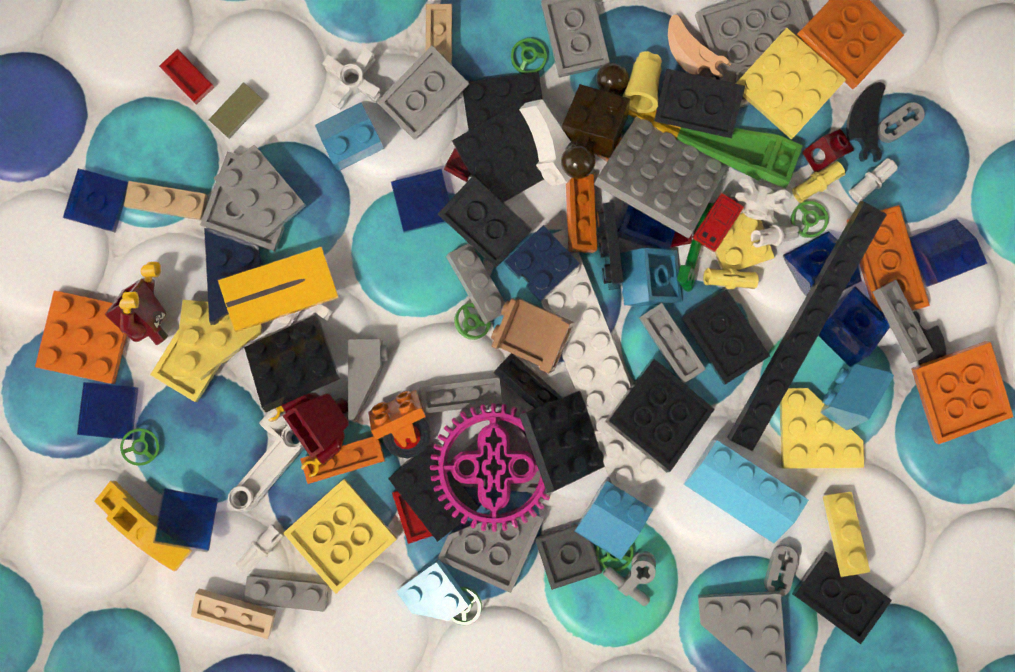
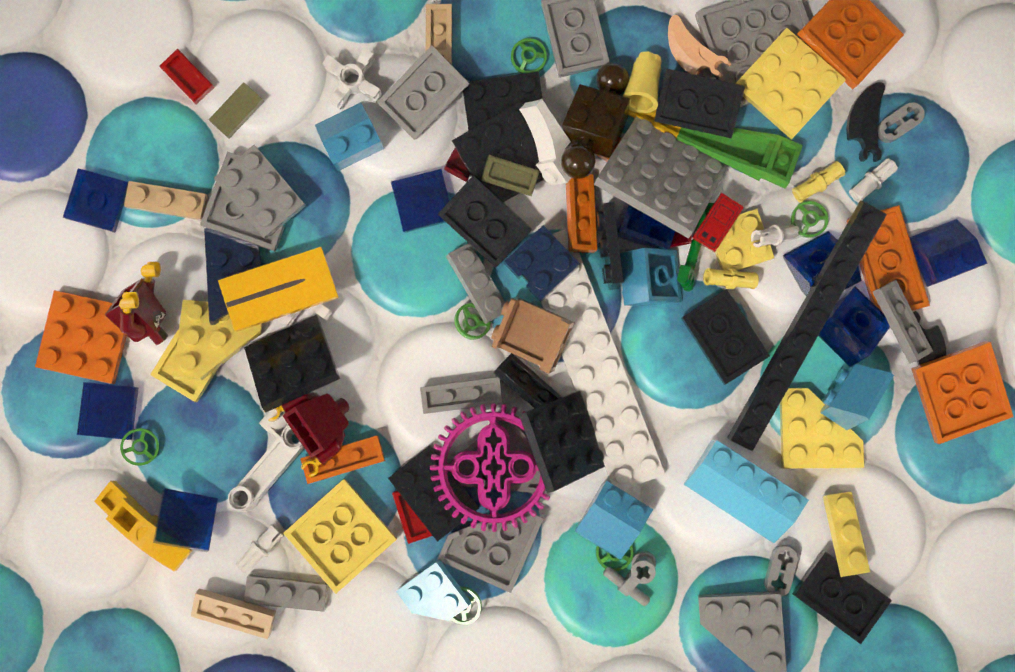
light grey slope [348,339,388,420] -> none
orange plate [368,390,431,458] -> none
dark grey tile [535,523,602,590] -> none
black plate [605,359,715,473] -> none
light grey plate [639,303,706,384] -> none
white pin [731,179,791,226] -> none
dark red bracket [802,129,854,172] -> none
none -> olive tile [481,155,539,196]

